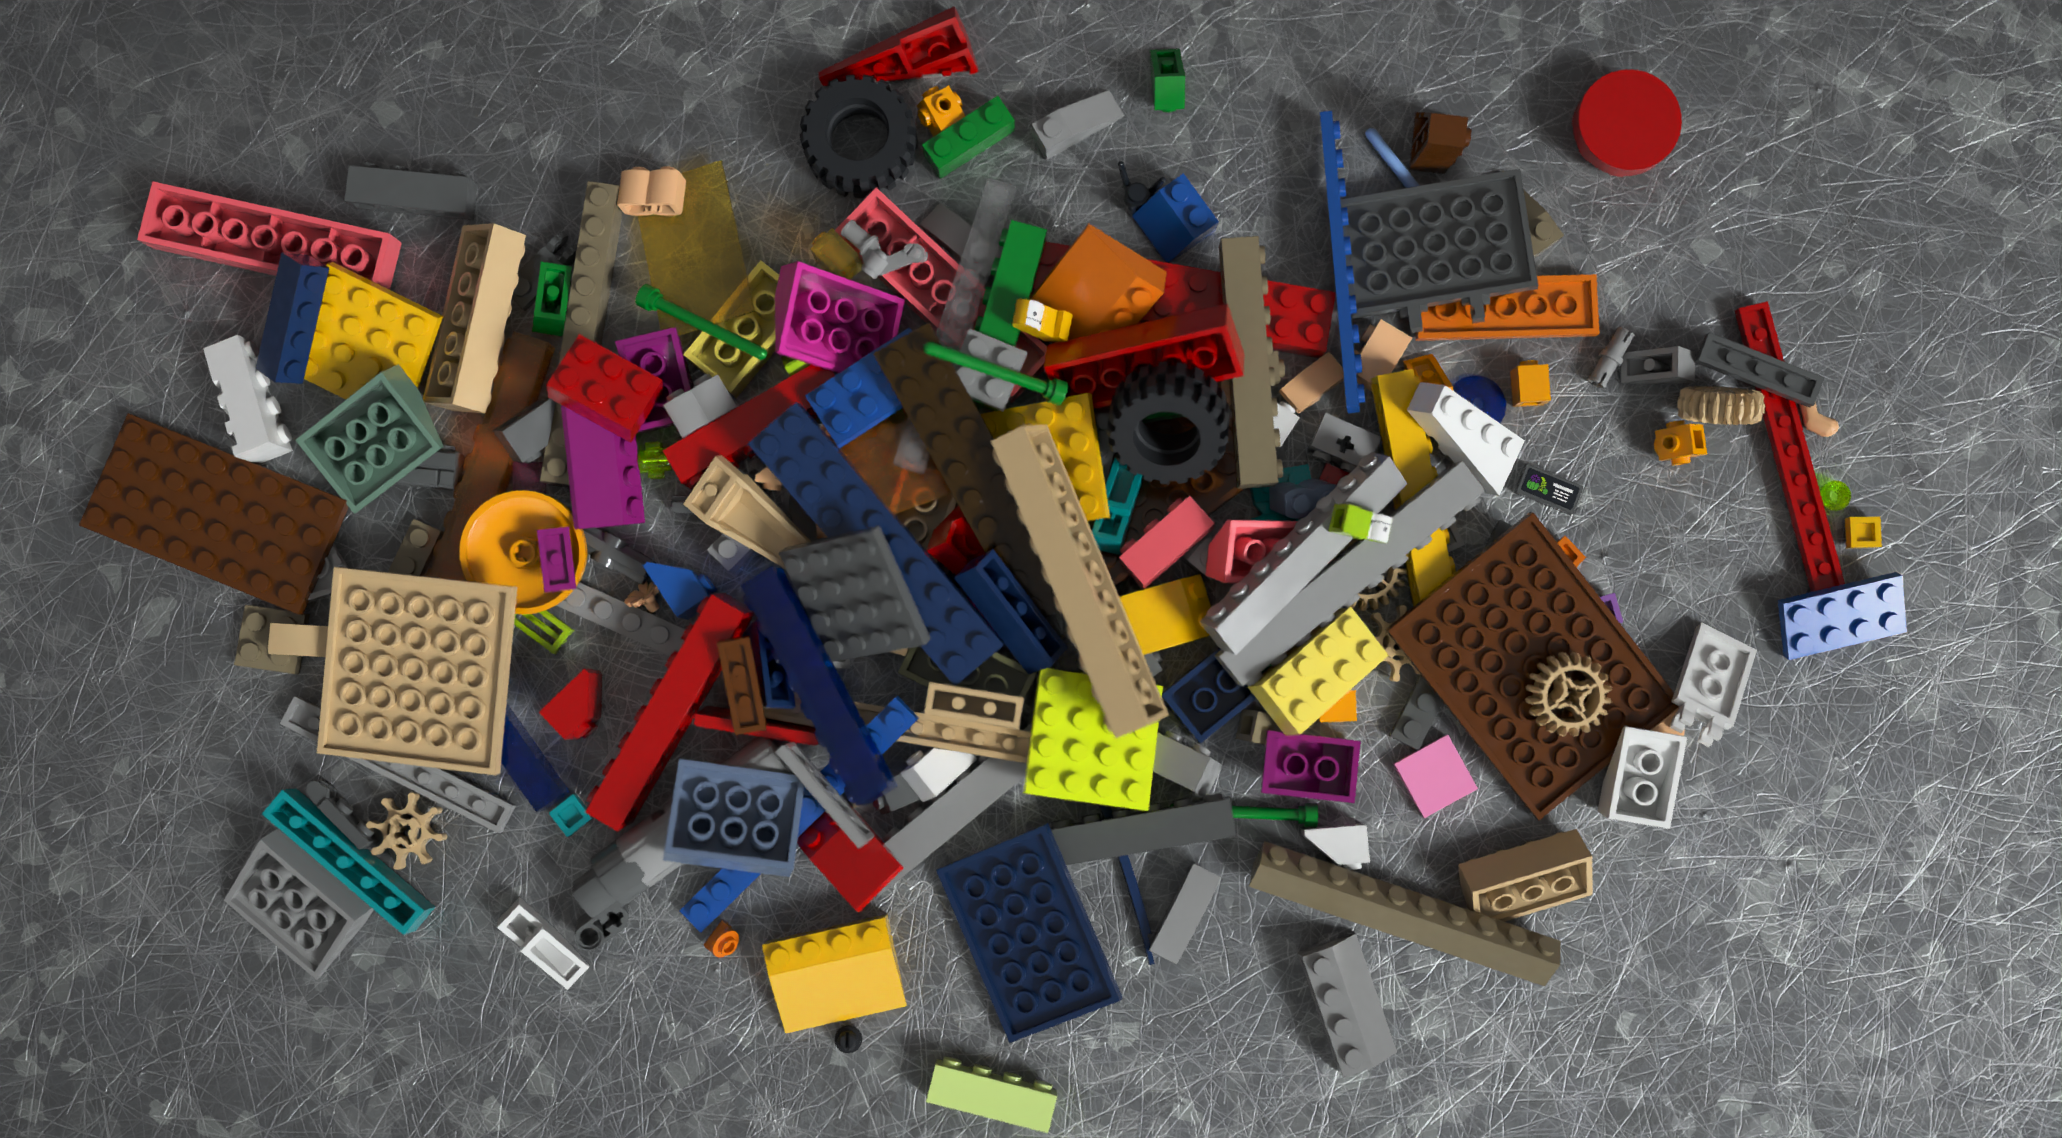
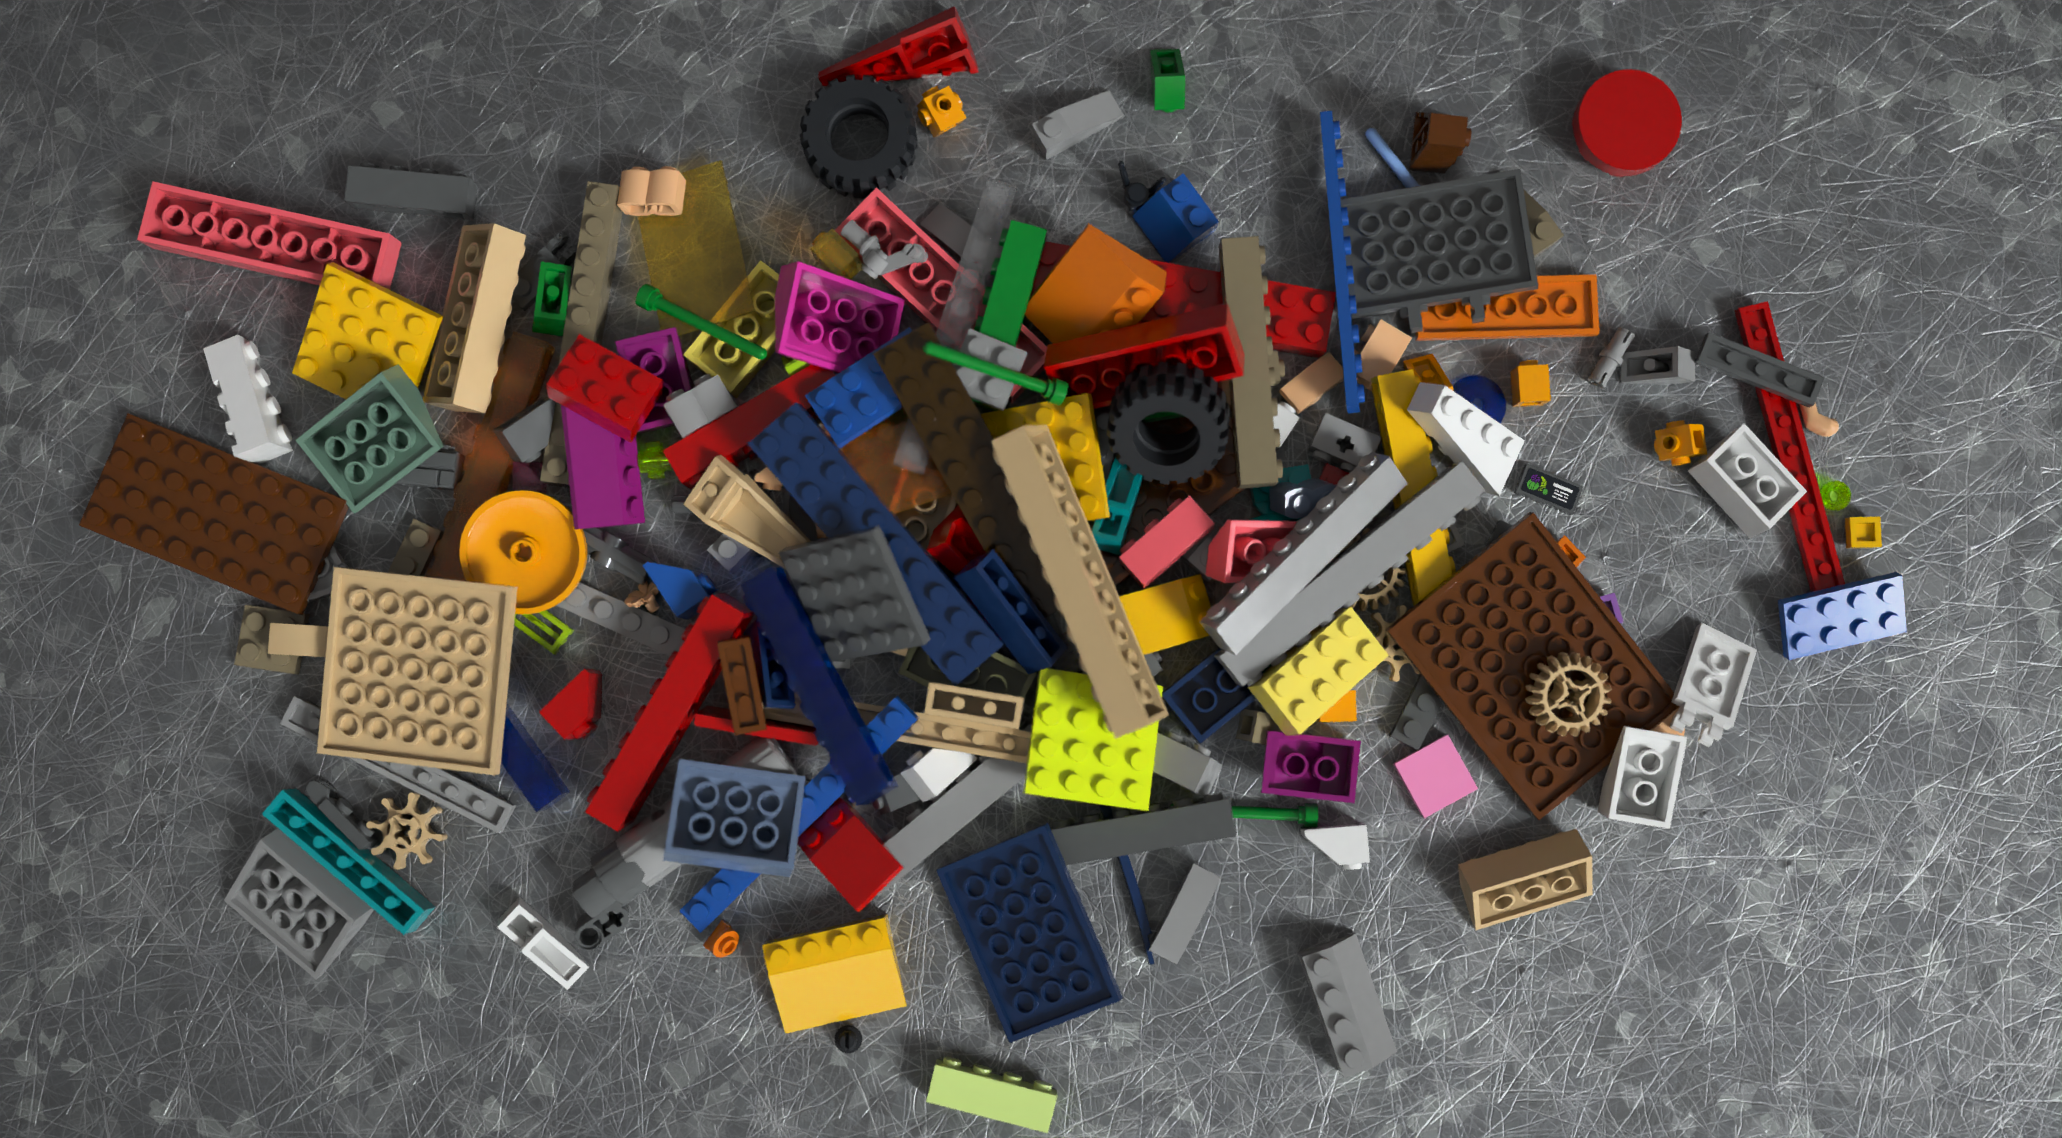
dark blue brick [255,252,329,384] -> none
magenta plate [537,527,576,593] -> none
teal plate [549,793,594,837] -> none
light grey tile [776,742,874,848] -> none
green brick [922,96,1015,179] -> none
yellow leg [1012,299,1073,342] -> none
dark tan brick [1249,841,1561,986] -> none
lime leg [1328,504,1393,544] -> none
tan gear [1677,386,1765,425] -> none
none -> white slope [1688,423,1807,538]

